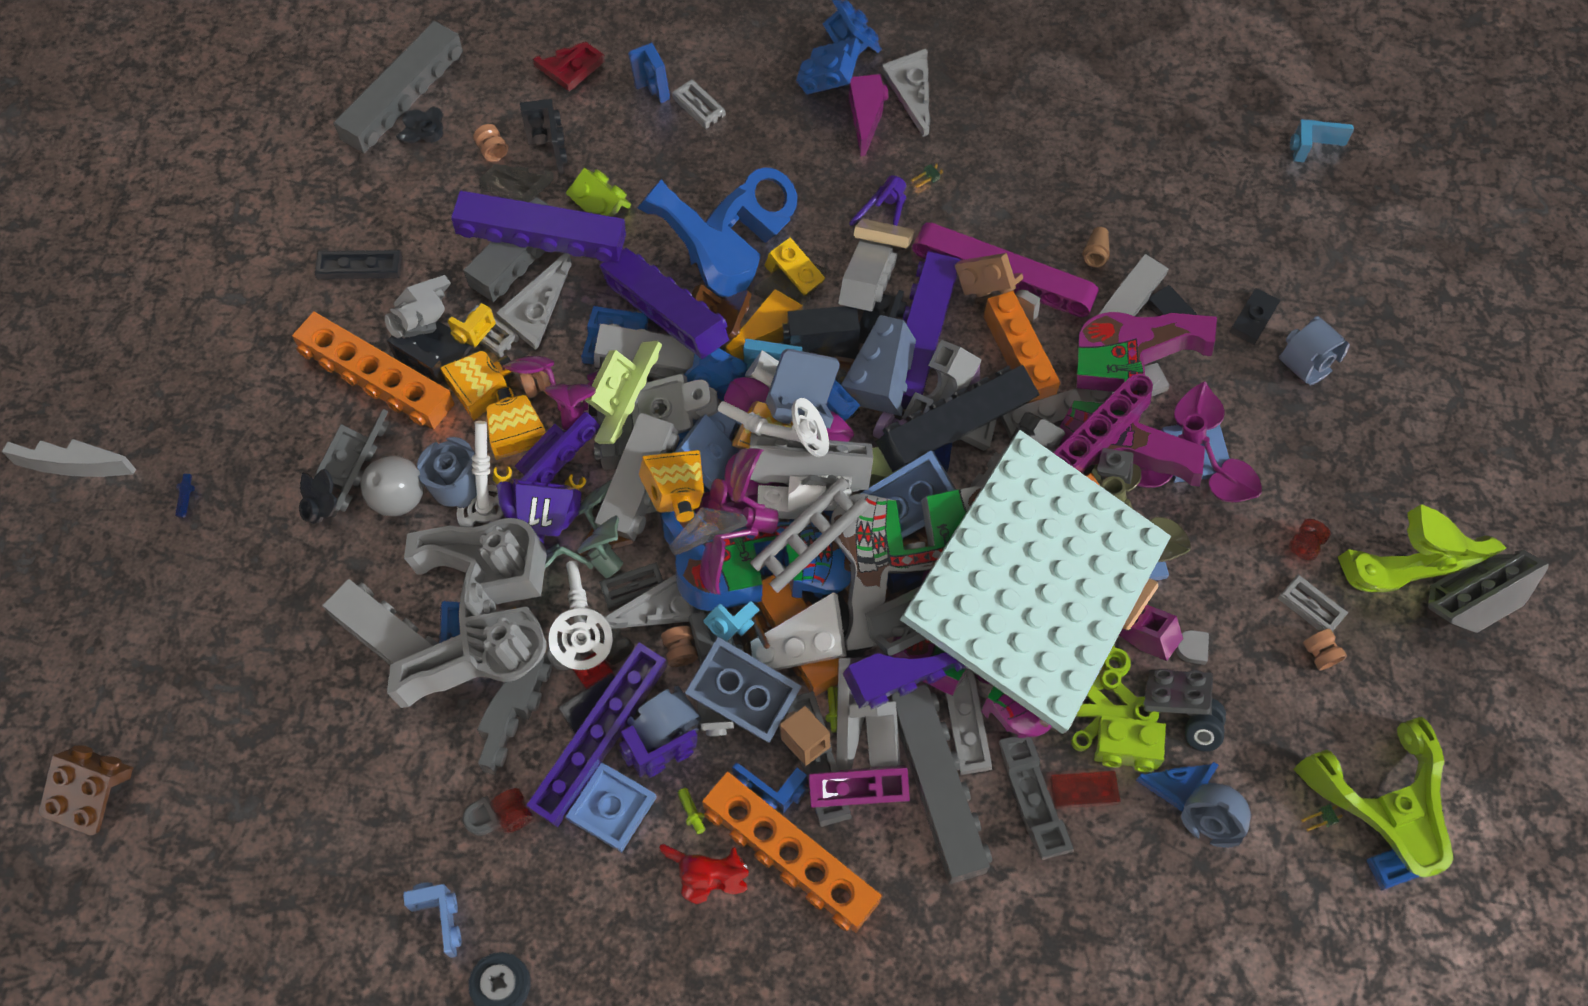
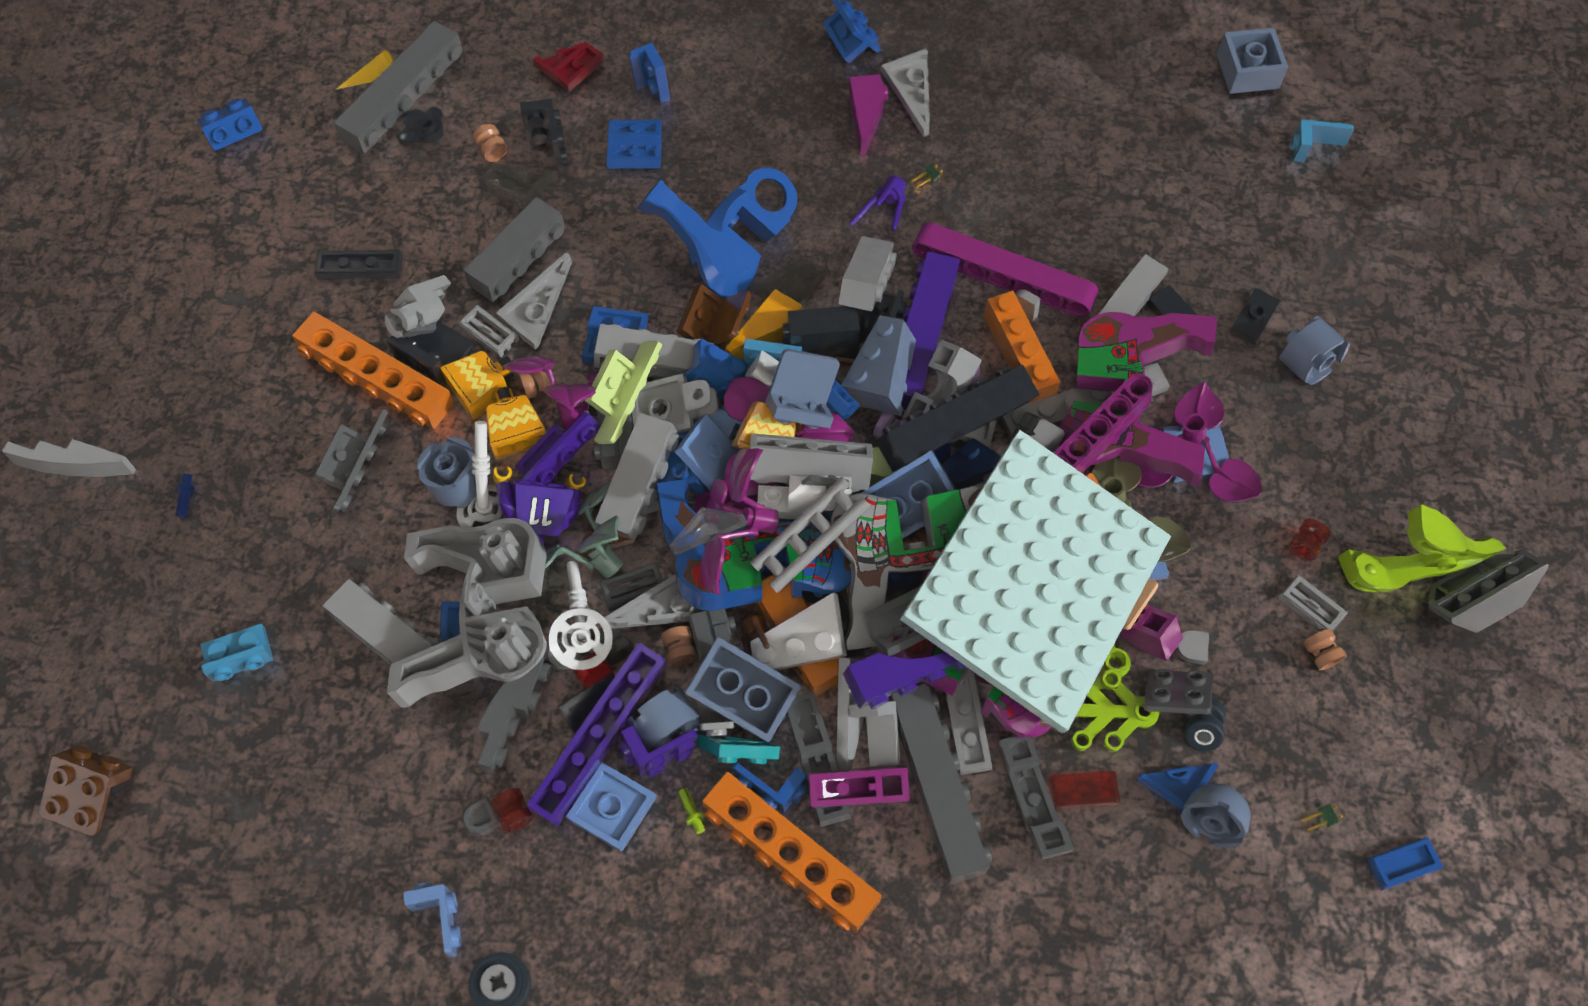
black plate [299,469,337,524] -> none
light grey piece [361,456,424,516] -> none
yellow bracket [448,303,496,348] -> none
dark purple brick [451,190,626,262] -> none
lime bracket [565,168,632,217] -> none
dark purple brick [600,248,729,359] -> none
light orange torso [639,450,704,522] -> none
red animal [659,844,749,904] -> none
light grey tile [672,79,725,129] -> none
medium azure bracket [703,601,759,642] -> none
white dish [718,398,829,457] -> none
yellow bracket [764,238,825,295] -> none
medium nougat brick [780,706,831,766] -> none
blue plate [796,38,861,95] -> none
lime piece [825,686,838,733] -> none
tan tile [854,219,915,248] -> none
medium nougat bracket [955,253,1023,297] -> none
medium nougat cone [1082,227,1110,267] -> none
lime bracket [1094,715,1166,773] -> none
dark grey bracket [1097,448,1133,484] -> none
lime animal [1293,716,1453,877] -> none
none -> blue bracket [197,98,262,151]
none -> dark azure bracket [200,624,273,681]
none -> yellow sticker [336,50,394,89]
none -> blue slope [607,120,662,169]
none -> teal wing [697,733,780,764]
none -> dark blue wing [941,438,1002,490]
none -> sand blue brick [1217,28,1288,94]

